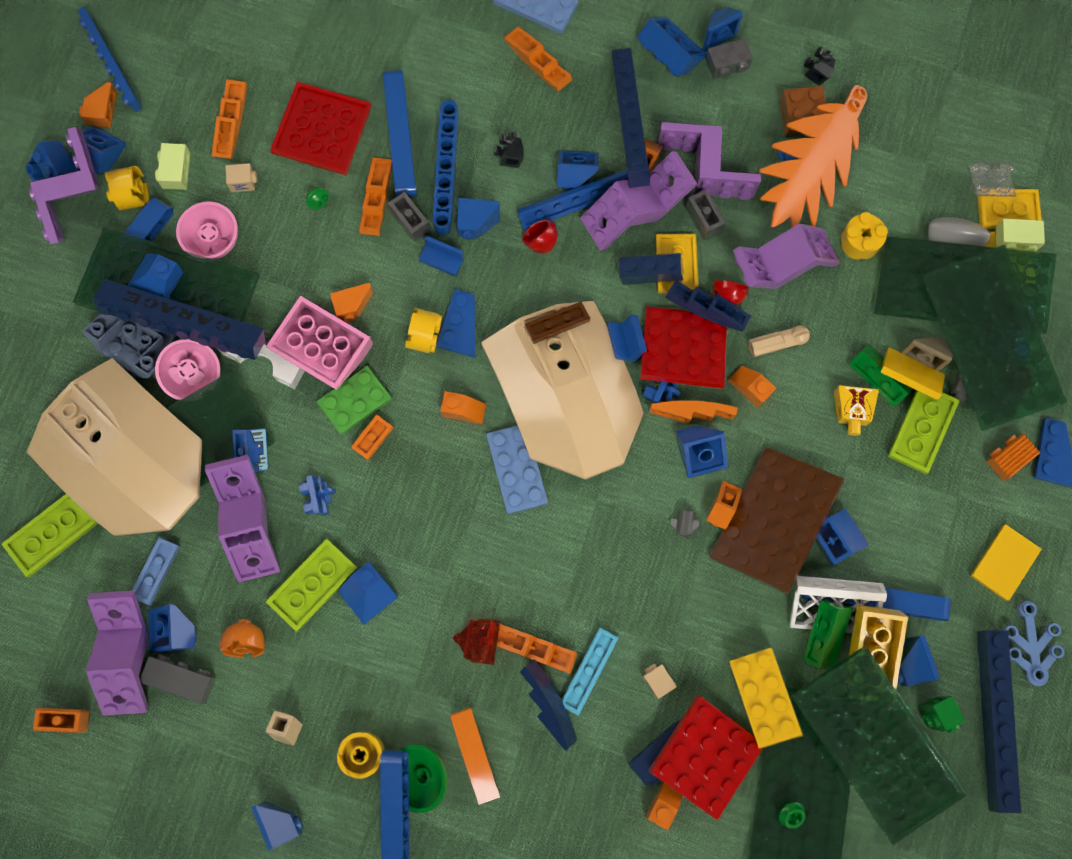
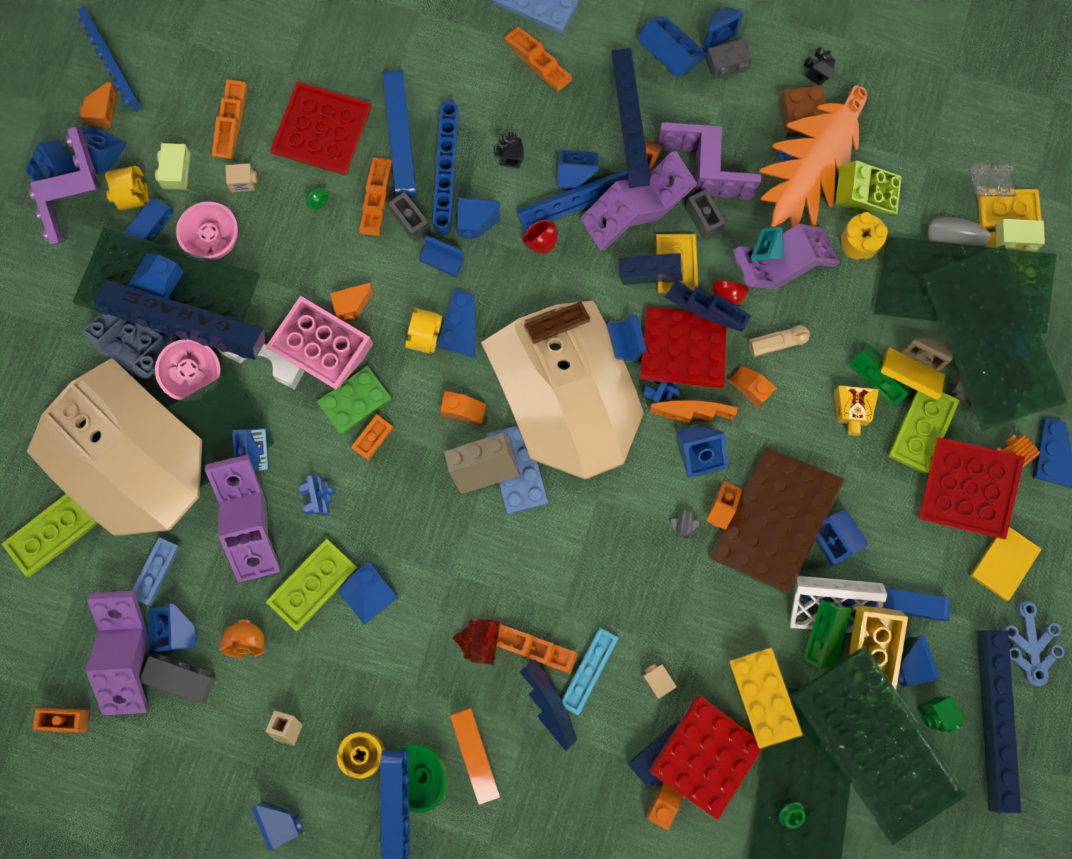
none -> dark tan slope [444,433,520,494]
none -> teal slope [751,226,784,261]
none -> lime slope [836,160,902,215]
none -> red plate [918,437,1025,540]

